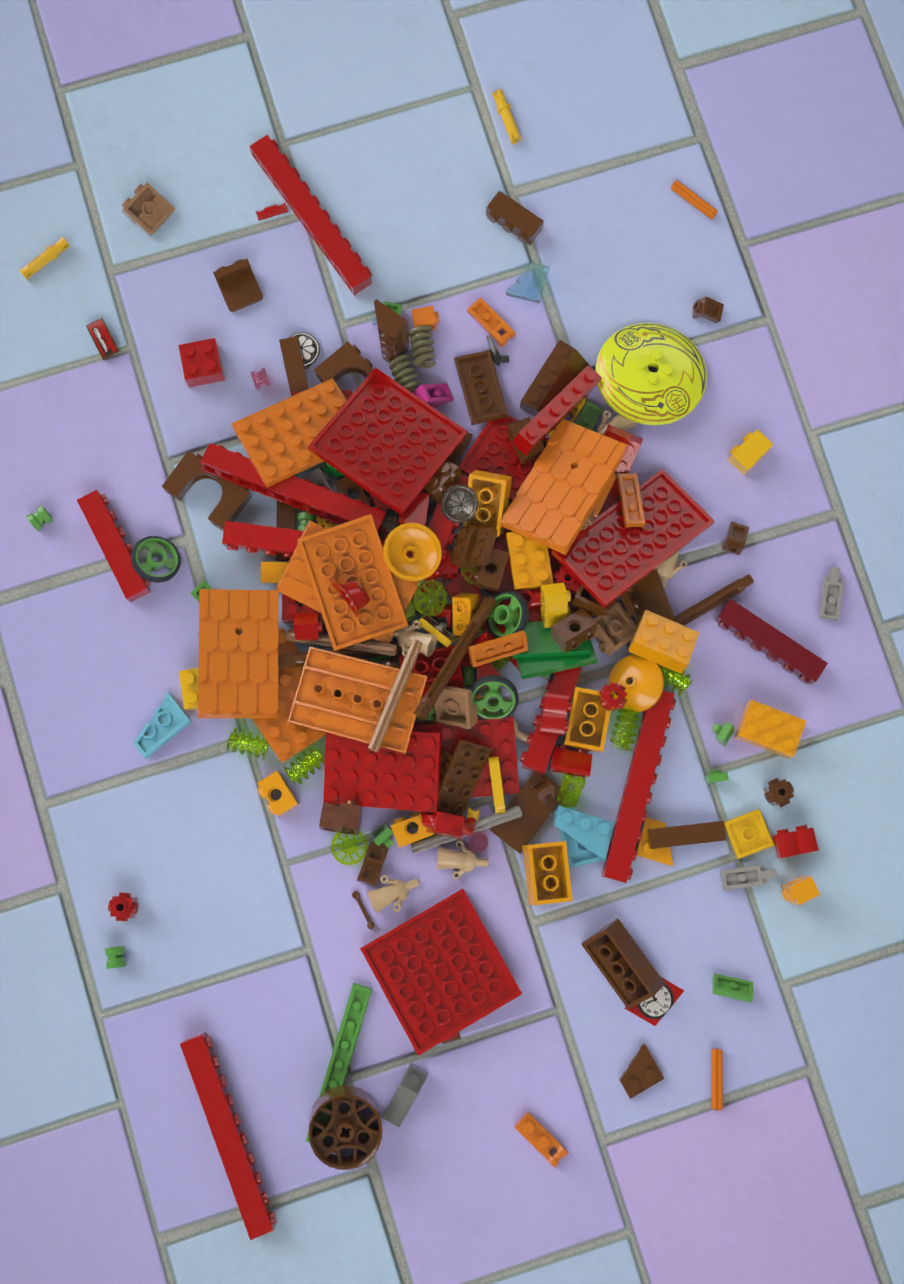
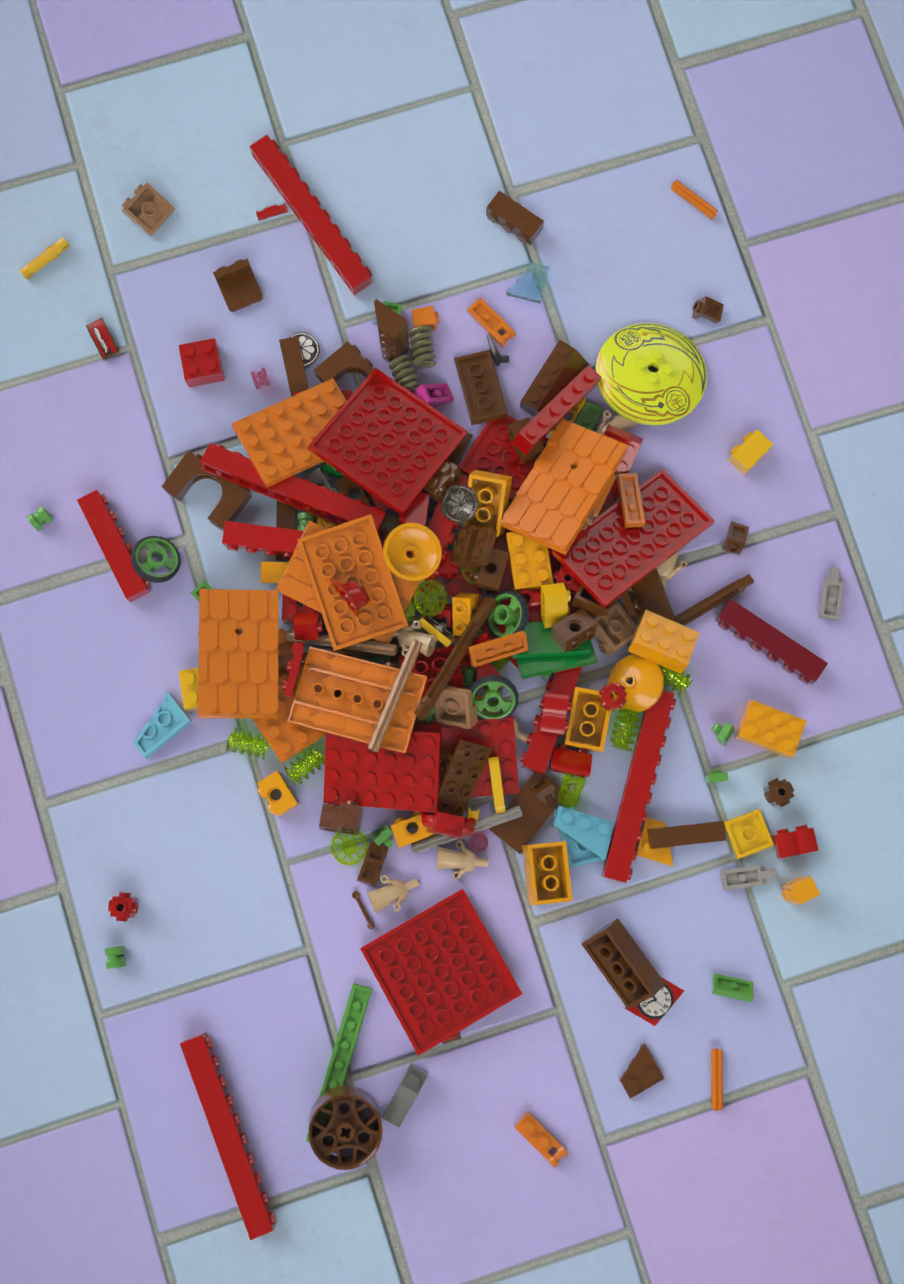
yellow pin [492,89,522,144] -> none
none -> red plate [282,641,305,697]

